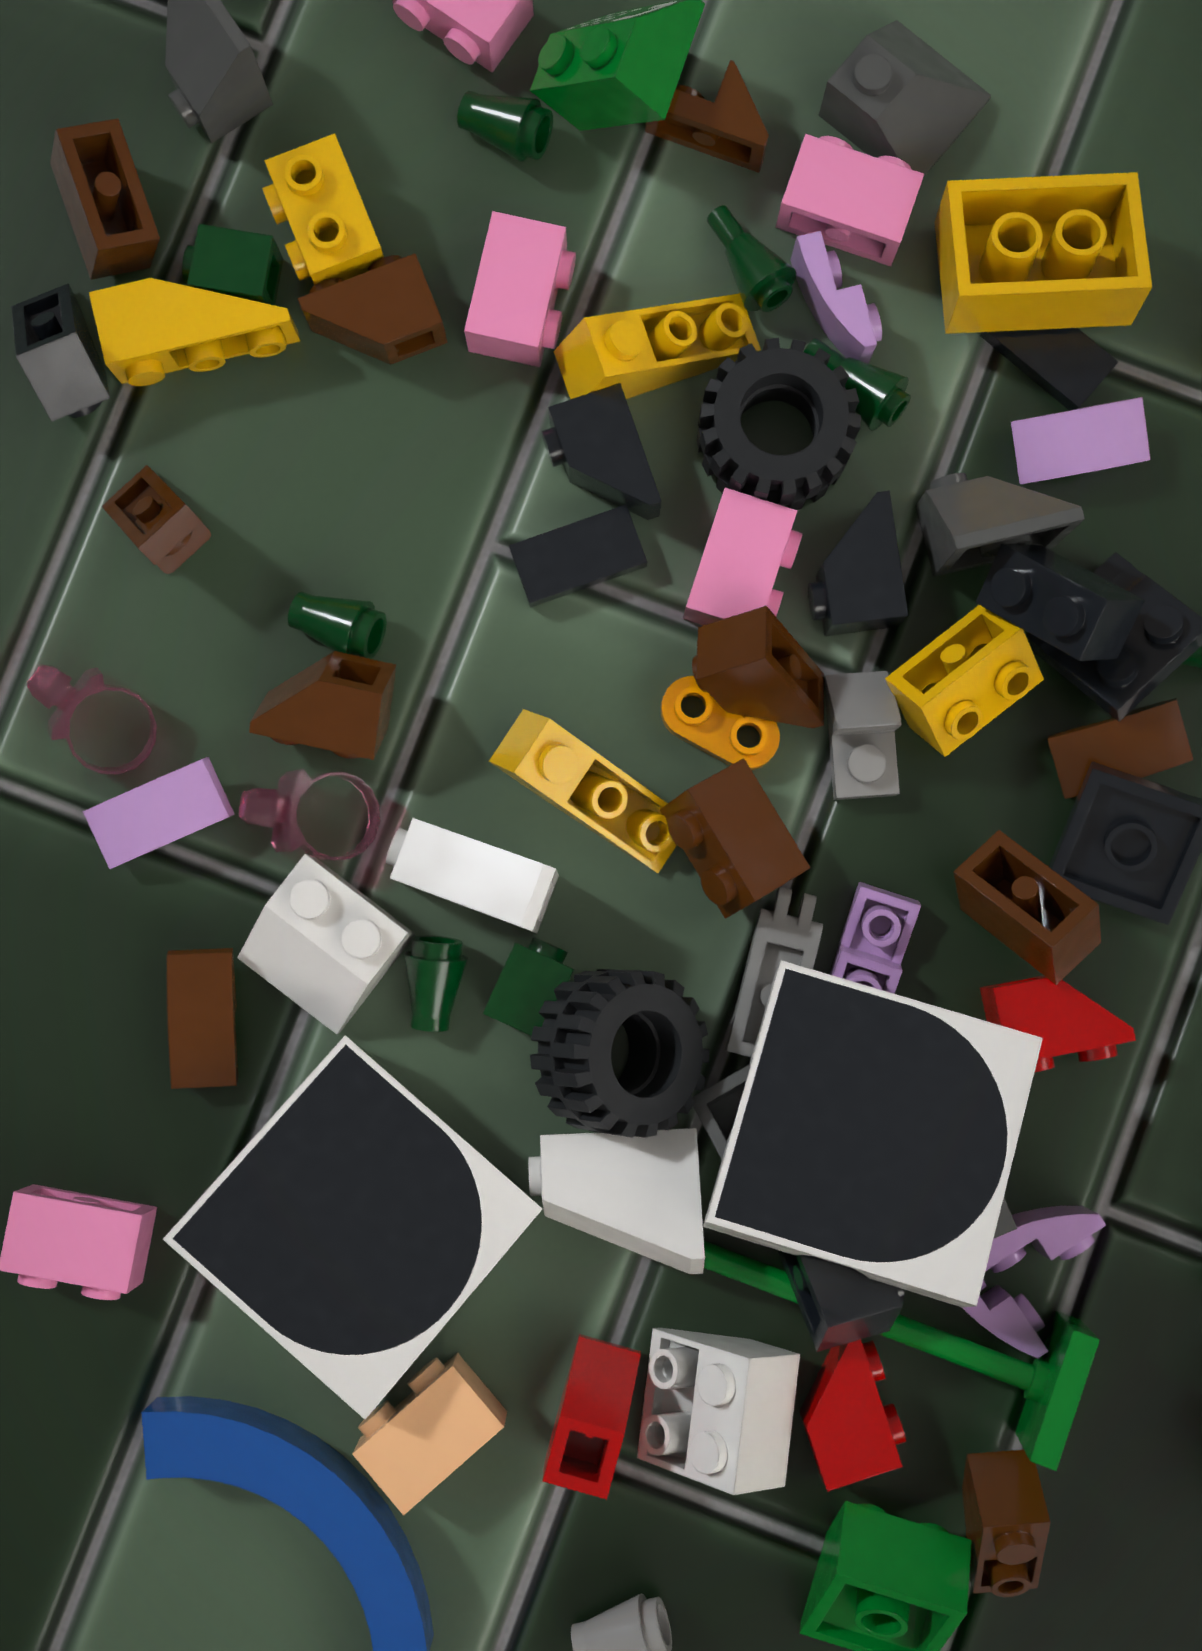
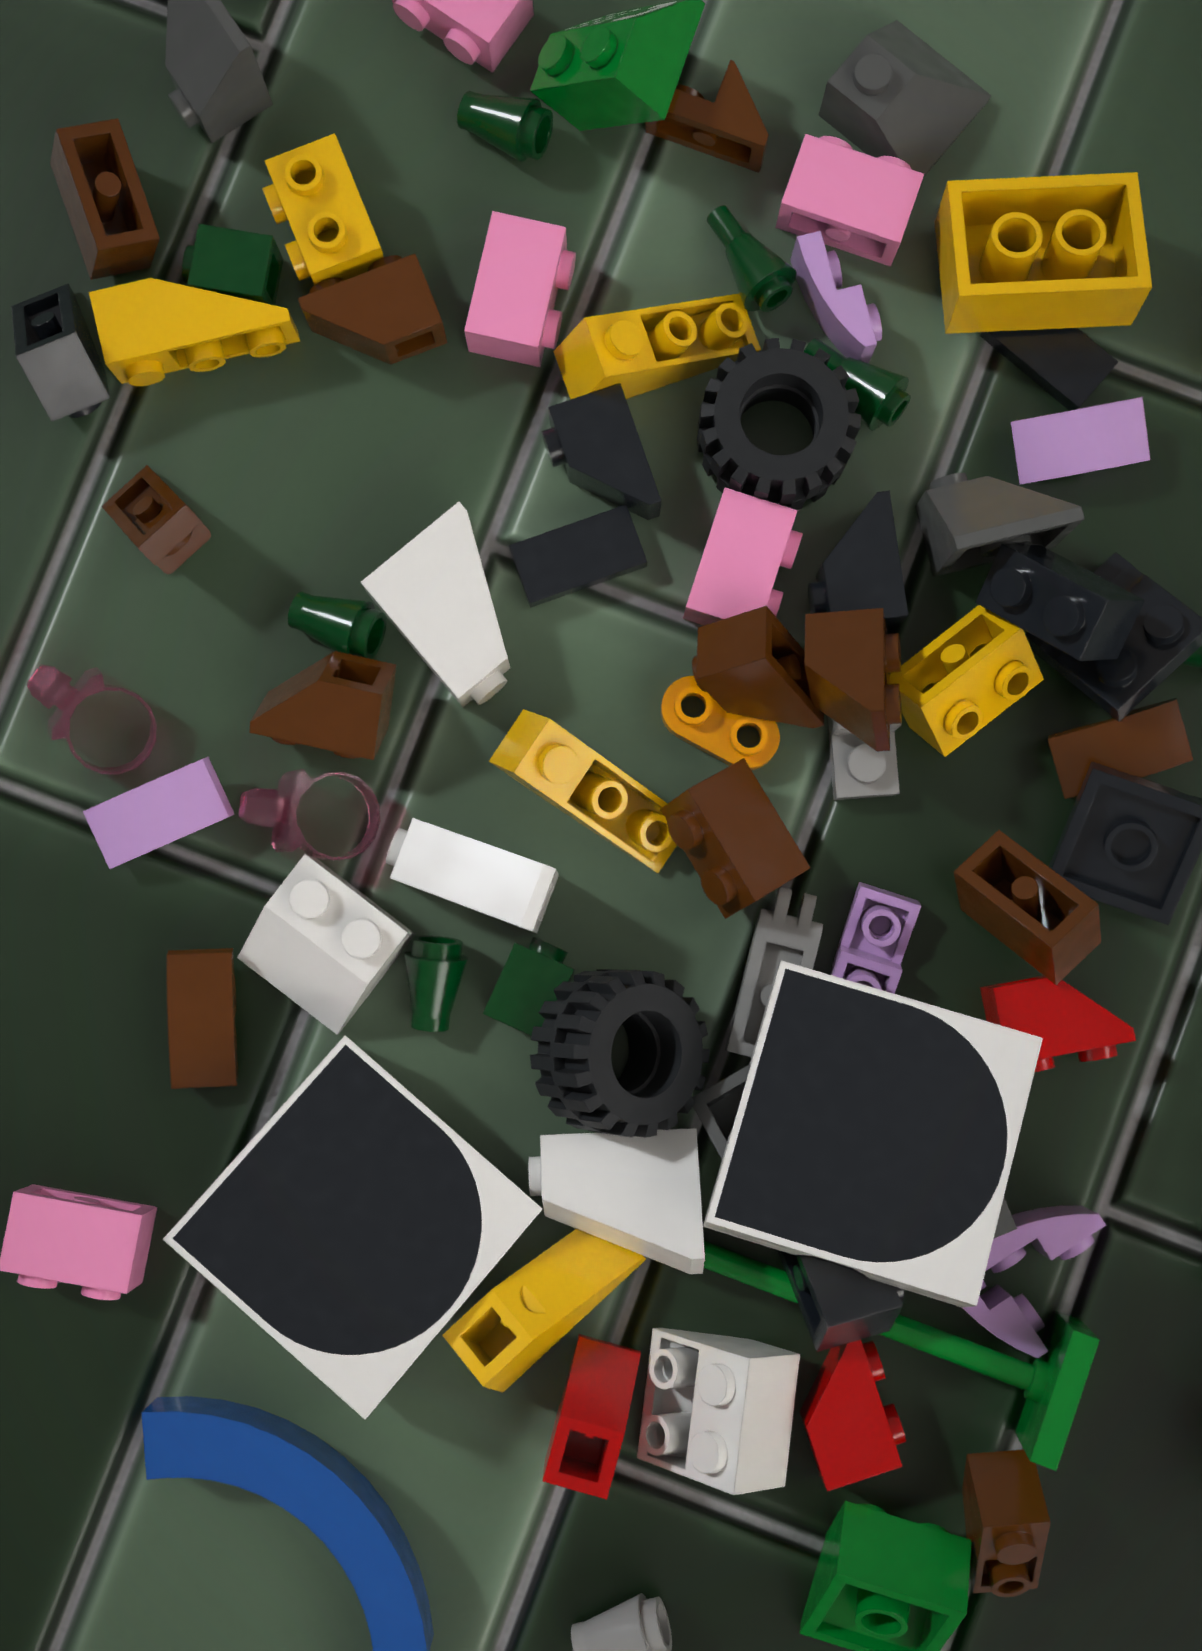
light nougat brick [352,1353,507,1516] -> none
none -> white slope [361,502,511,707]
none -> yellow slope [442,1229,646,1393]
none -> reddish brown slope [804,608,902,752]

